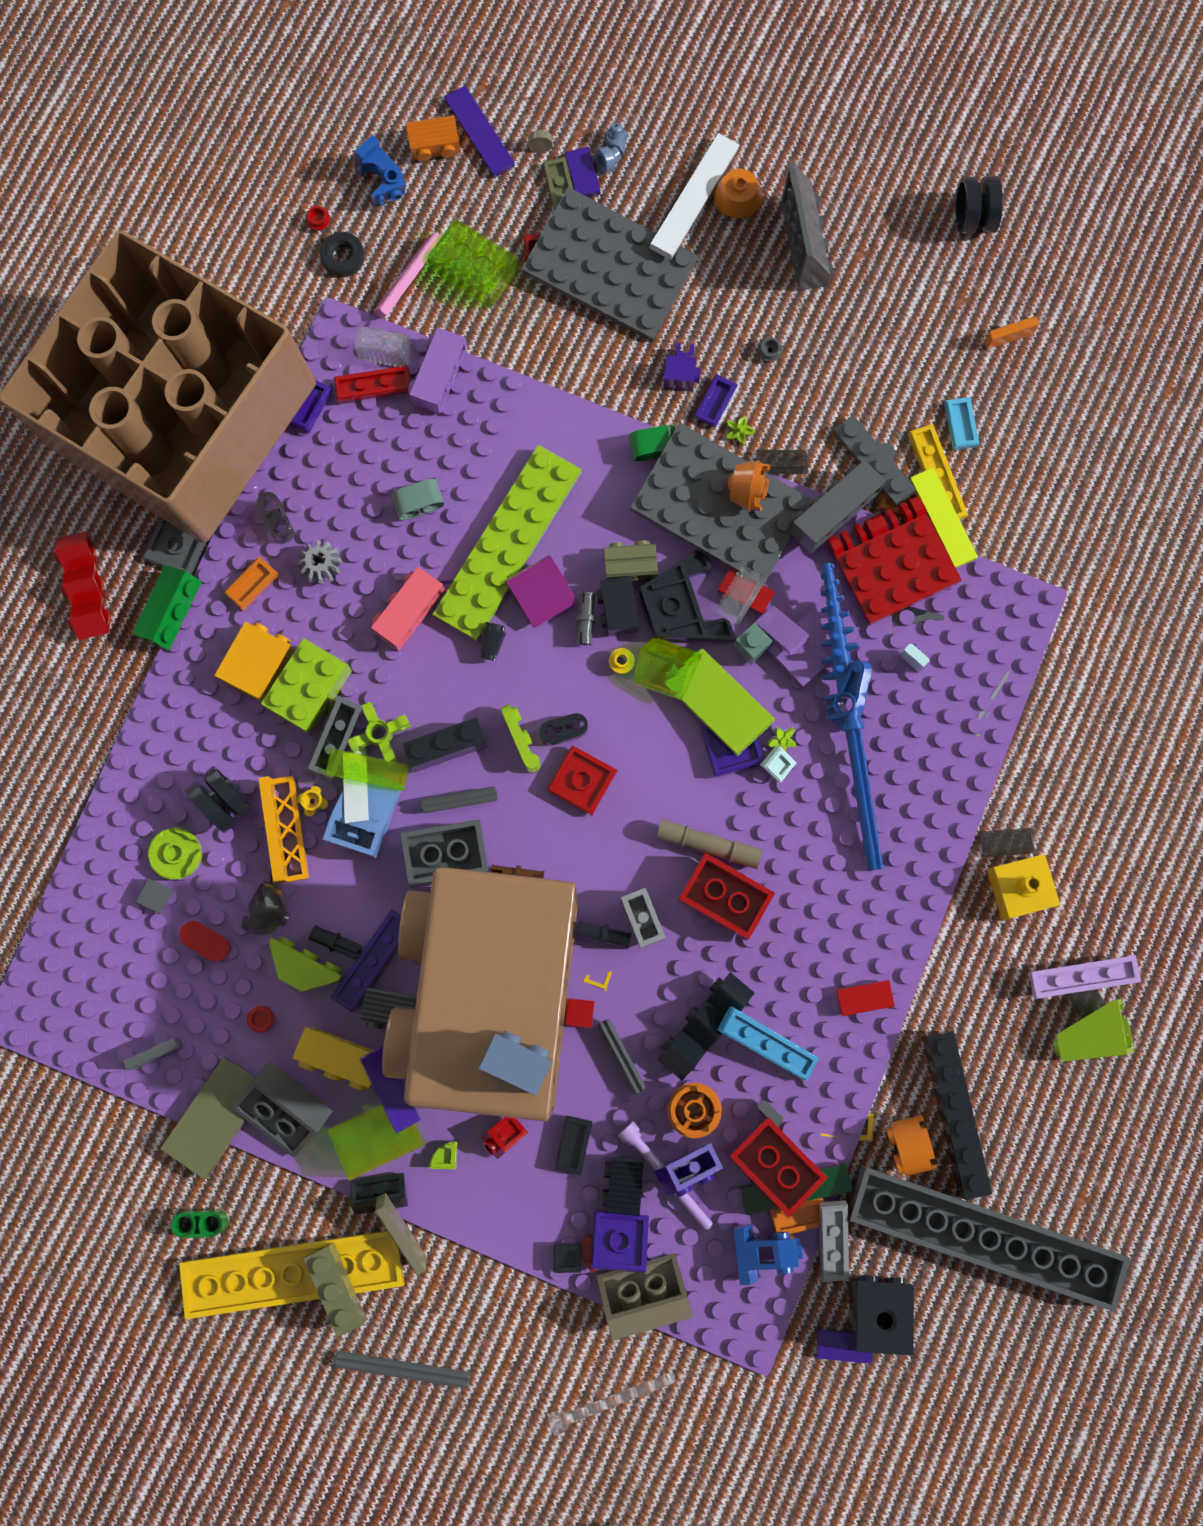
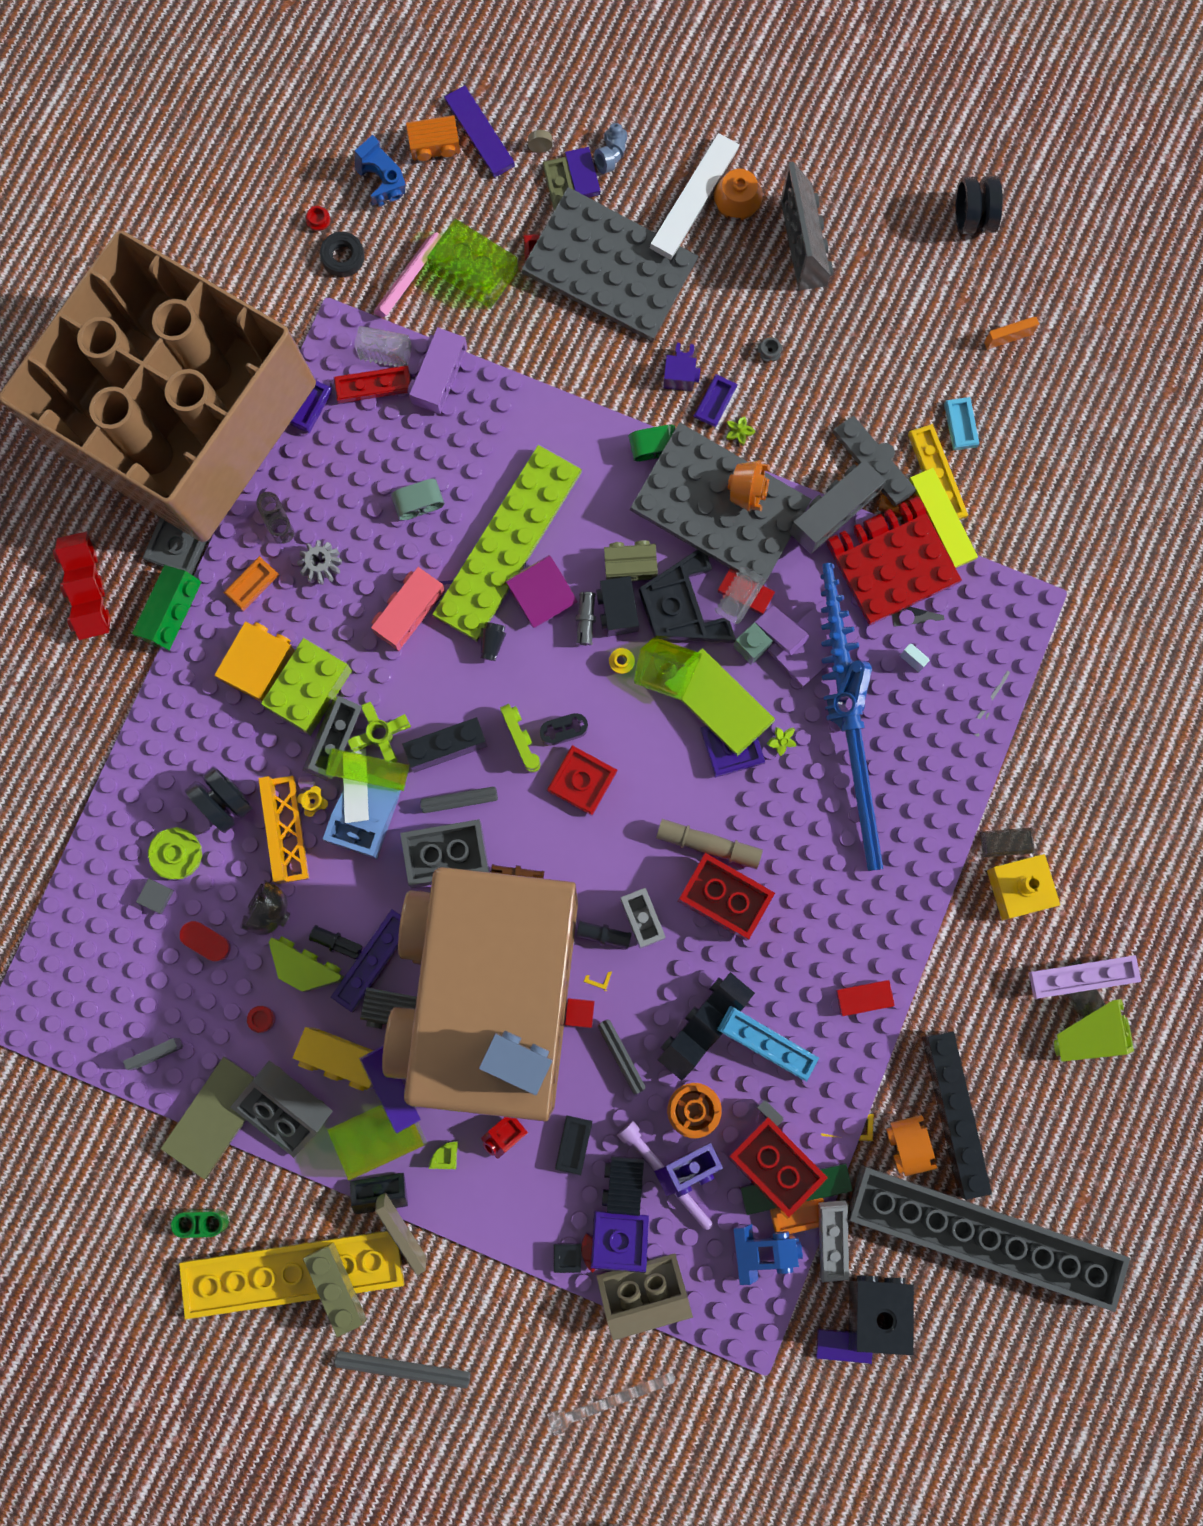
clear smoke tile [755,450,808,474] -> none
light aqua tile [760,745,796,783] -> none

